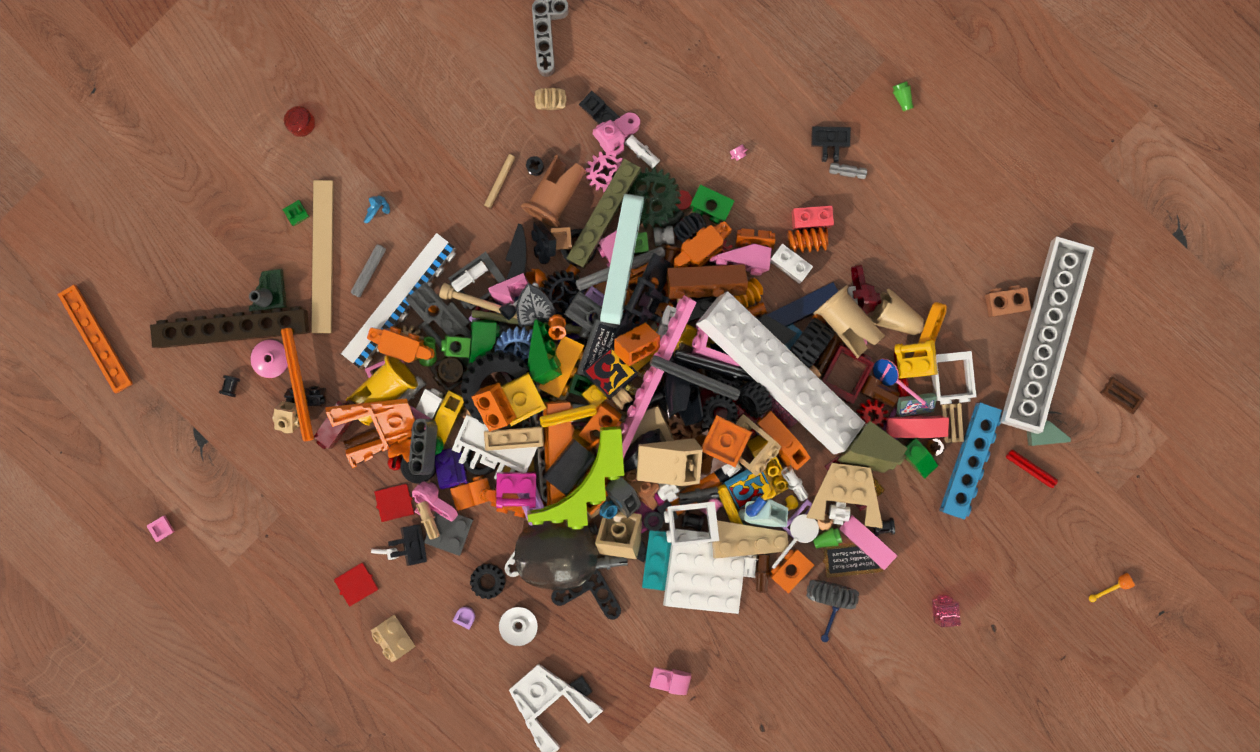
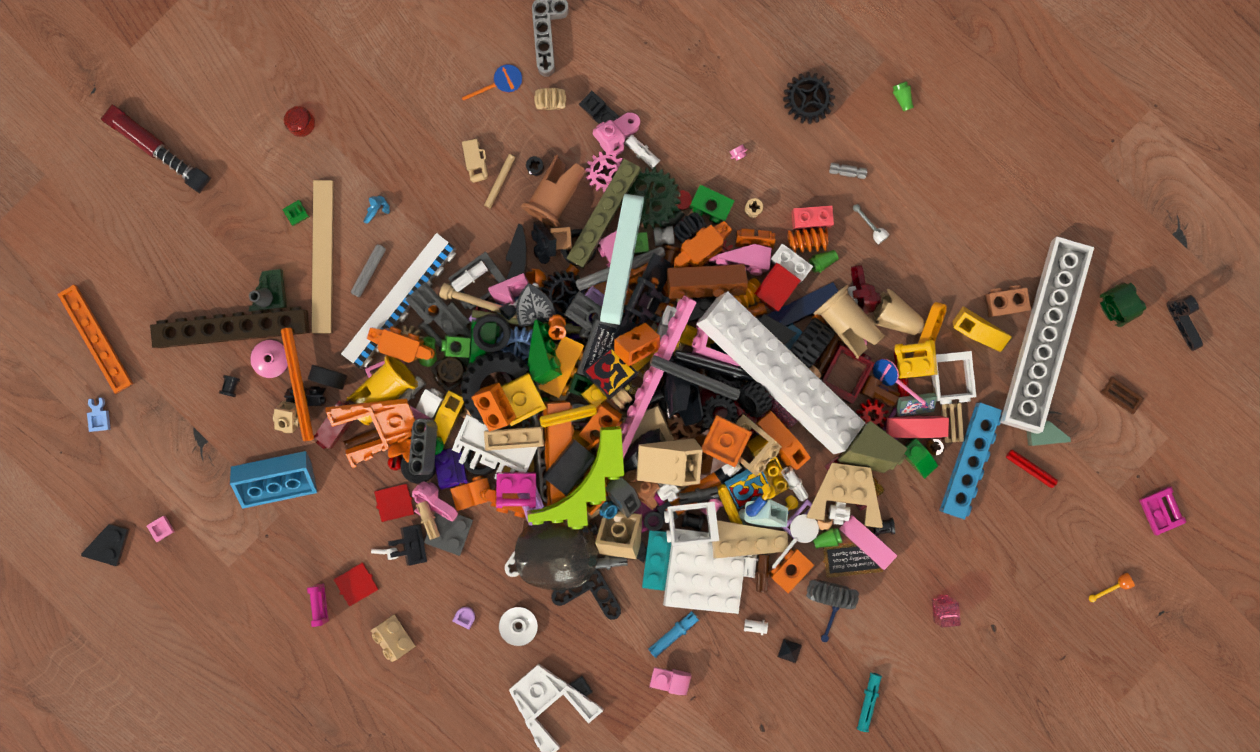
black tyre [470,563,506,599] -> none
black hinge [811,126,851,162] -> none
none -> black wing [81,524,129,566]
none -> light blue plate [87,398,111,432]
none -> piece [101,104,212,194]
none -> dark azure slope [230,451,317,509]
none -> dark pink plate [307,583,329,627]
none -> black tyre [308,365,347,390]
none -> blue piece [462,64,522,100]
none -> tan piece [462,139,488,183]
none -> black tyre [473,314,511,352]
none -> dark azure pin [648,611,699,658]
none -> white pin [744,619,768,635]
none -> tan bush [745,198,763,218]
none -> red slope [754,263,801,312]
none -> black slope [777,639,802,663]
none -> black gear [783,72,835,124]
none -> bright green cone [809,250,839,273]
none -> hinge [853,204,890,245]
none -> teal pin [856,672,882,732]
none -> yellow slope [952,306,1012,352]
none -> dark green brick [1100,282,1146,327]
none -> dark pink plate [1139,486,1187,535]
none -> black beam [1167,295,1203,351]

